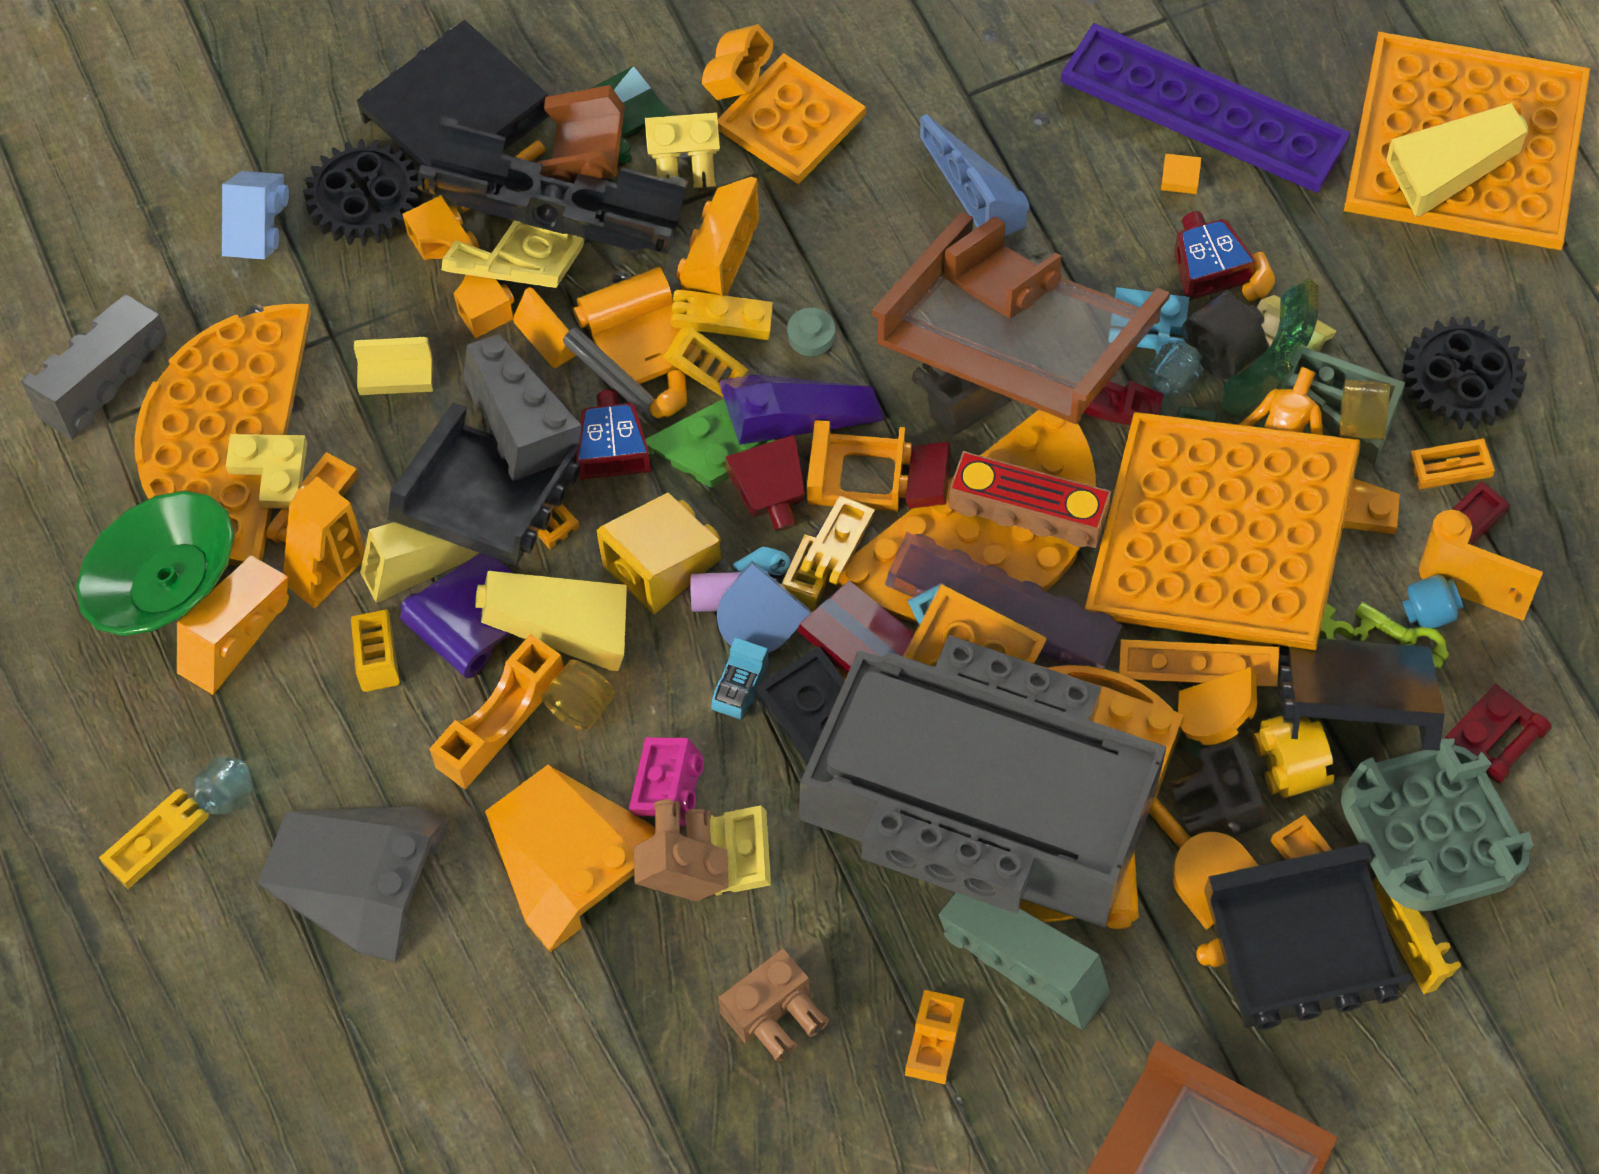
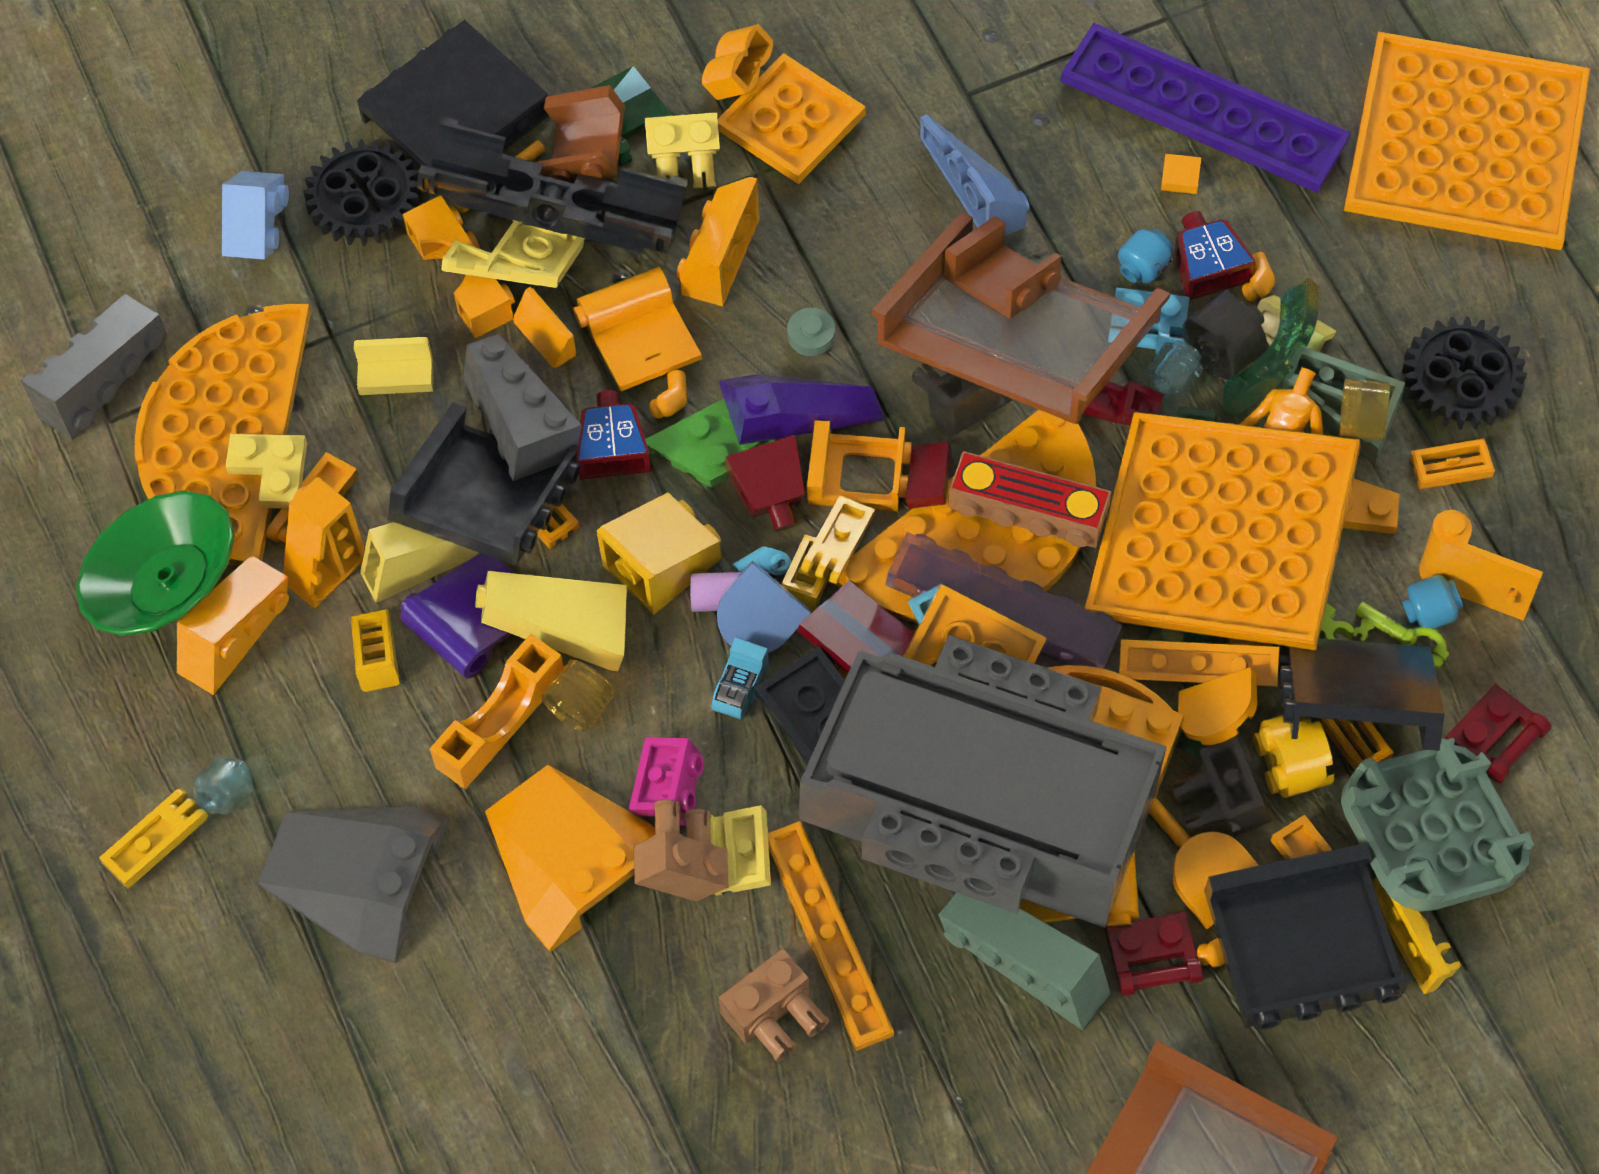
dark grey axle [563,327,654,413] -> none
yellow slope [663,327,749,398] -> none
yellow hinge [670,290,773,340] -> none
light orange slope [905,990,964,1085] -> none
light yellow slope [1386,103,1528,217] -> none
dark red tile [1451,481,1511,545] -> none
none -> light orange tile [768,821,894,1051]
none -> dark red plate [1105,912,1203,997]
none -> dark azure head [1118,229,1173,284]
none -> light orange tile [1315,717,1394,771]

